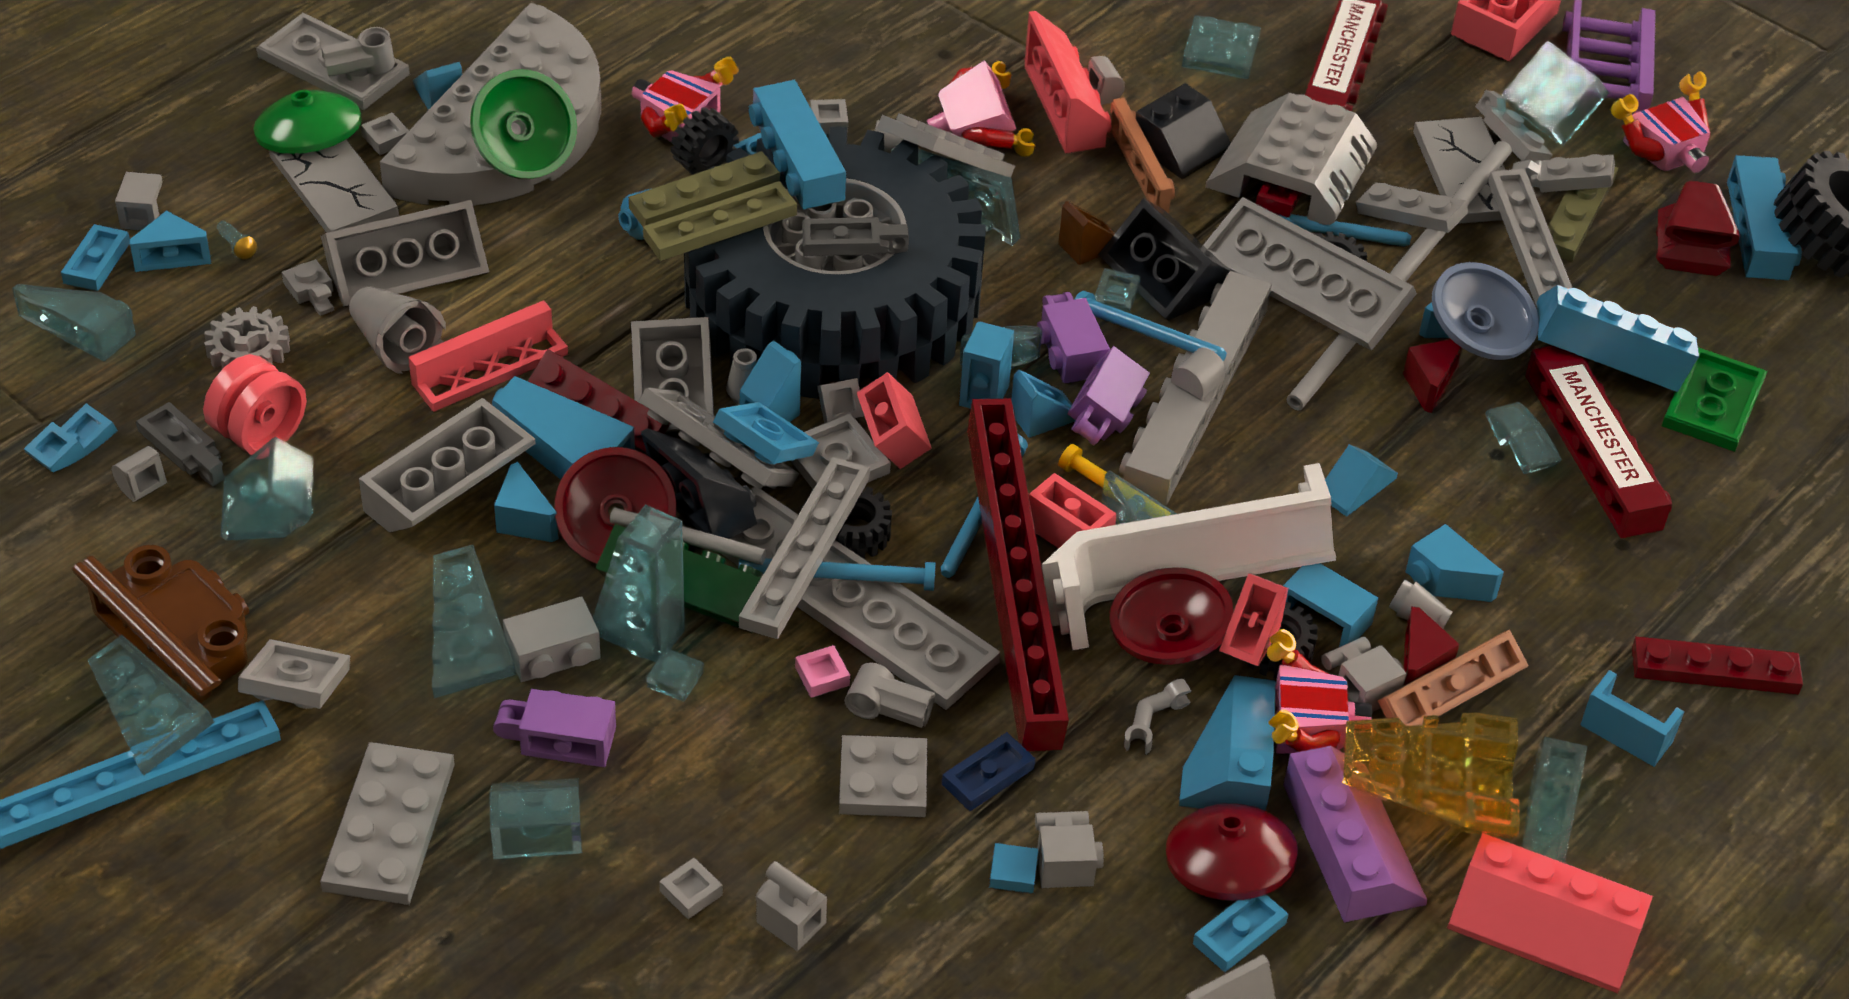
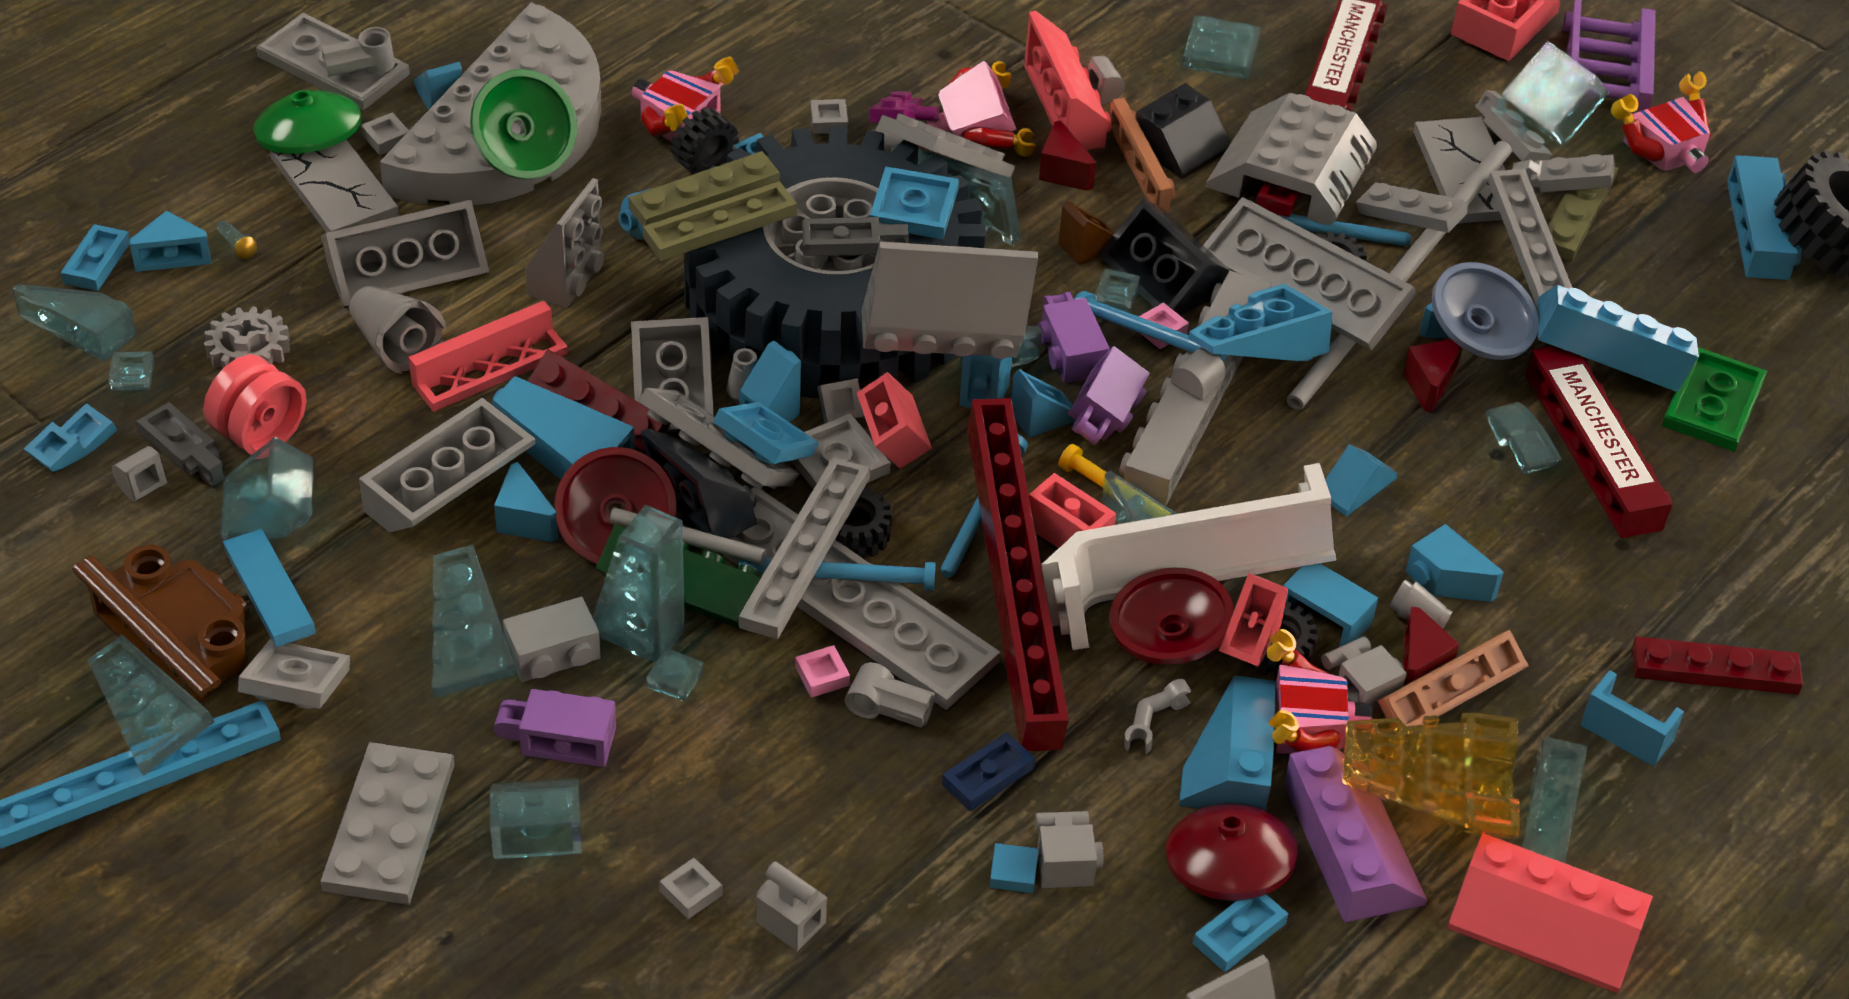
light grey panel [115,172,163,230] -> none
light grey plate [282,259,334,316] -> none
dark azure brick [749,80,846,210] -> none
light grey plate [839,735,927,817] -> none
dark red piece [1656,181,1740,276] -> none
none -> clear light blue plate [108,352,155,390]
none -> dark azure tile [223,529,316,647]
none -> light grey slope [525,178,604,308]
none -> light grey slope [862,242,1038,359]
none -> dark azure plate [869,167,959,239]
none -> magenta plate [870,91,939,123]
none -> dark red slope [1039,120,1096,191]
none -> bright pink plate [1139,302,1189,349]
none -> dark azure wedge [1189,284,1333,361]

